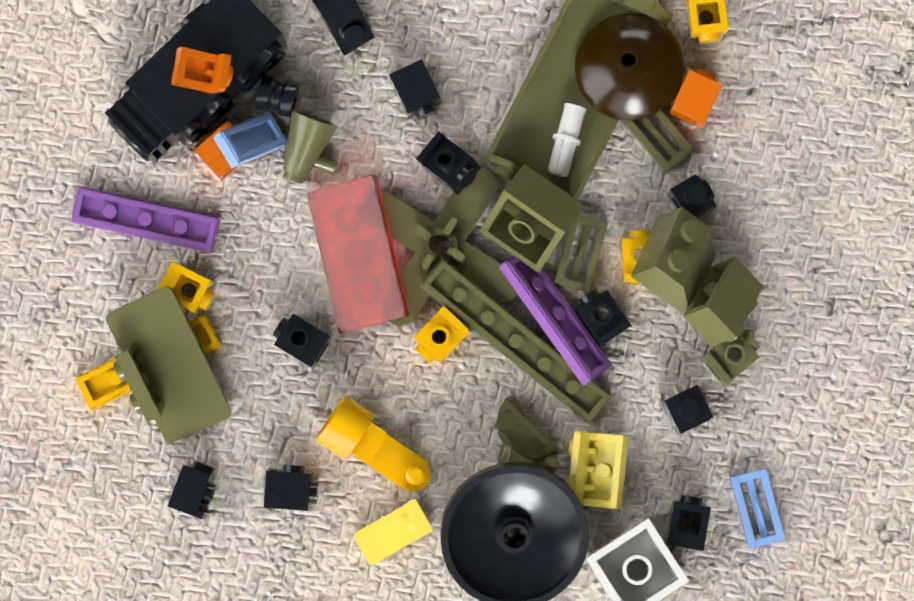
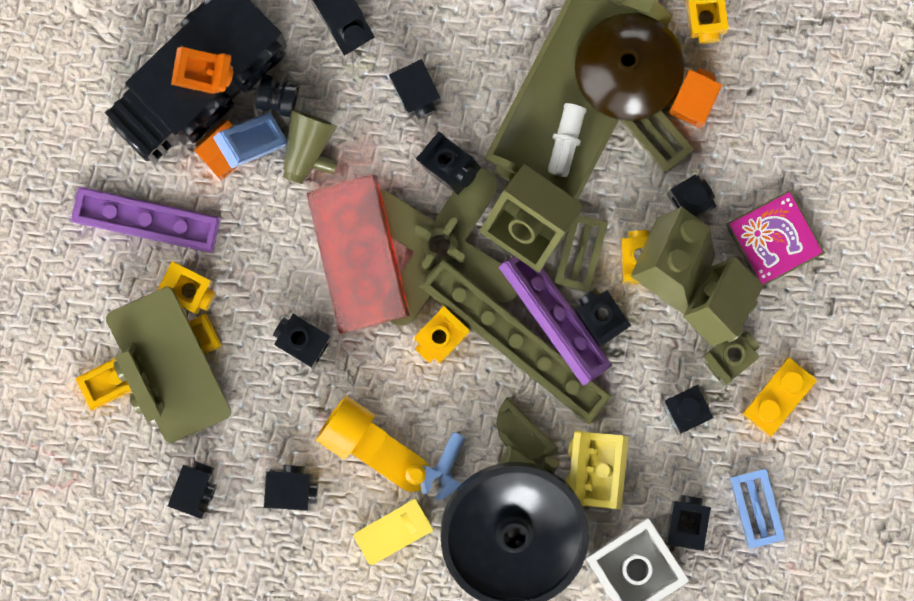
none -> light blue bar [420,432,465,500]
none -> tile [725,189,825,286]
none -> yellow plate [742,357,817,437]

